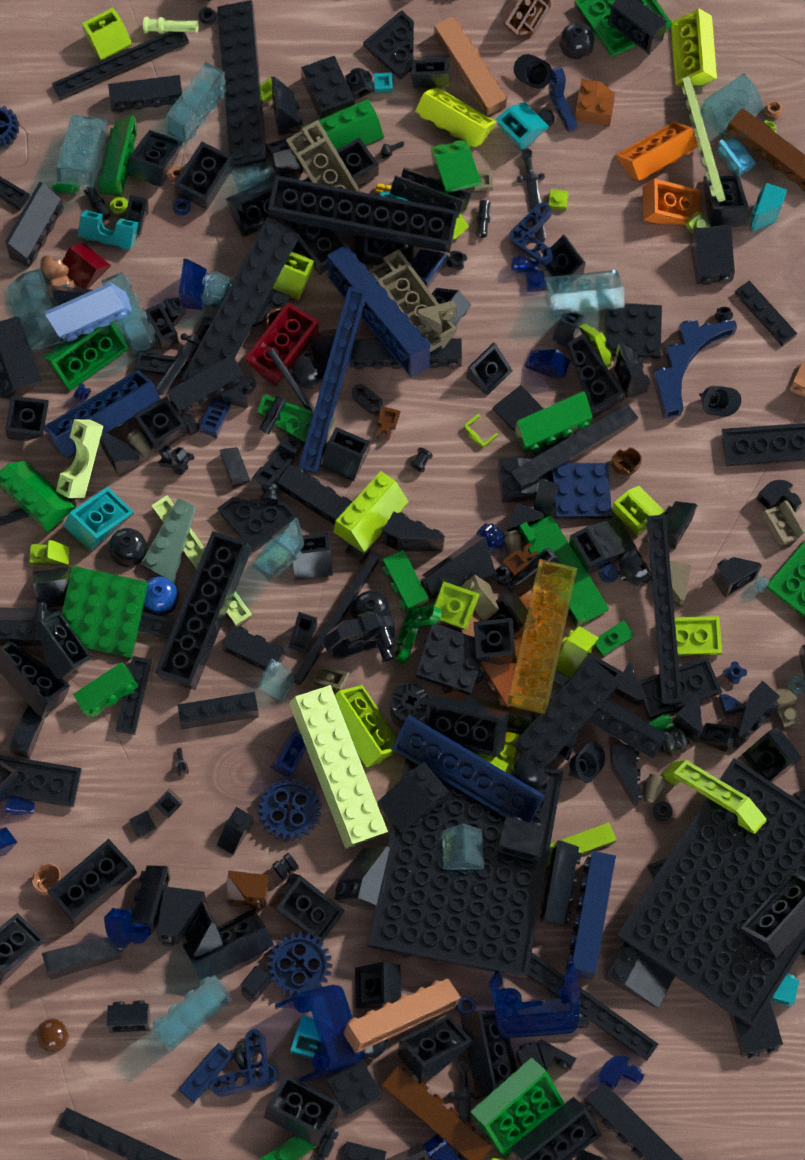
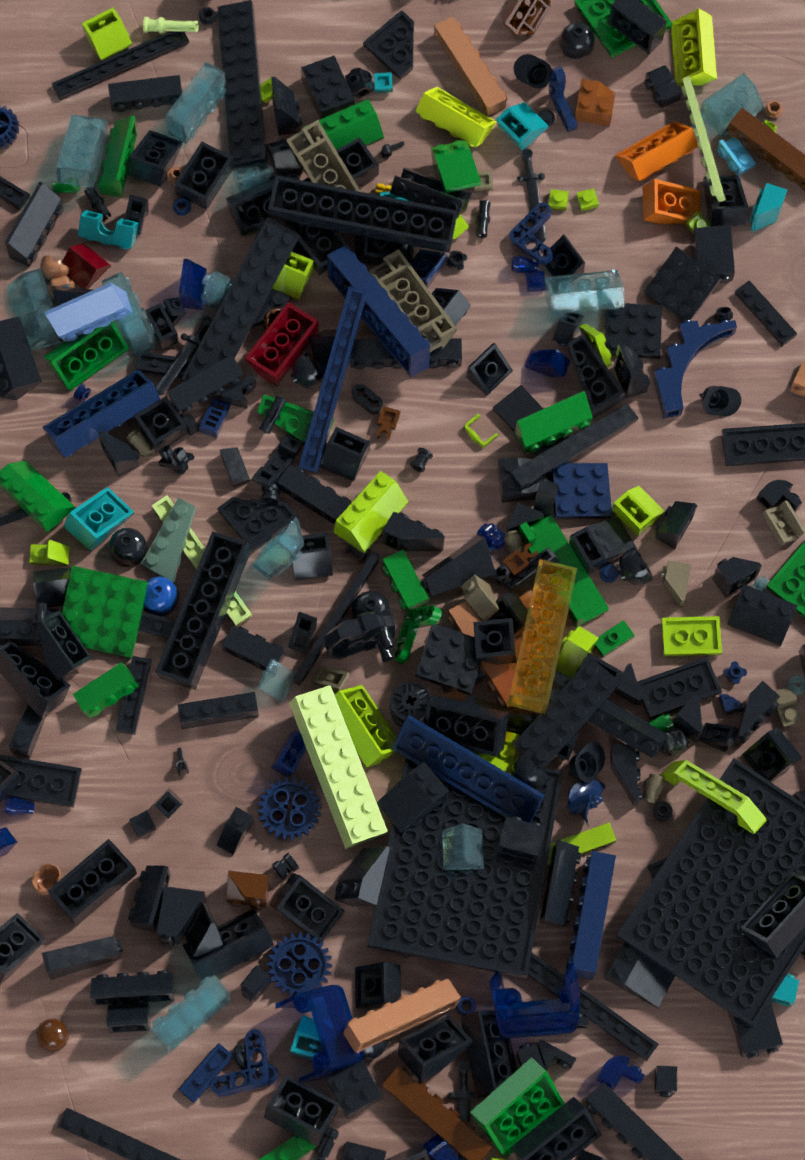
black slope [5,396,49,441] -> none
yellowish green arch [56,419,103,498] -> none
clear blue brick [104,908,152,948] -> none
lime plate [110,197,128,215] -> none
black bar [267,348,314,411] -> none
black slope [412,55,450,88] -> none
dark tan slope [418,301,457,333] -> none
lime plate [434,581,480,631] -> none
reddish brown hair [611,447,642,476] -> none
black plate [646,515,682,705] -> none
none -> black slope [90,970,175,1006]
none -> dark blue piece [568,780,605,826]
none -> lime plate [576,188,599,211]
none -> black brick [644,65,682,108]
none -> black plate [644,246,721,321]
none -> black brick [654,1066,677,1097]
none -> black slope [727,584,798,646]

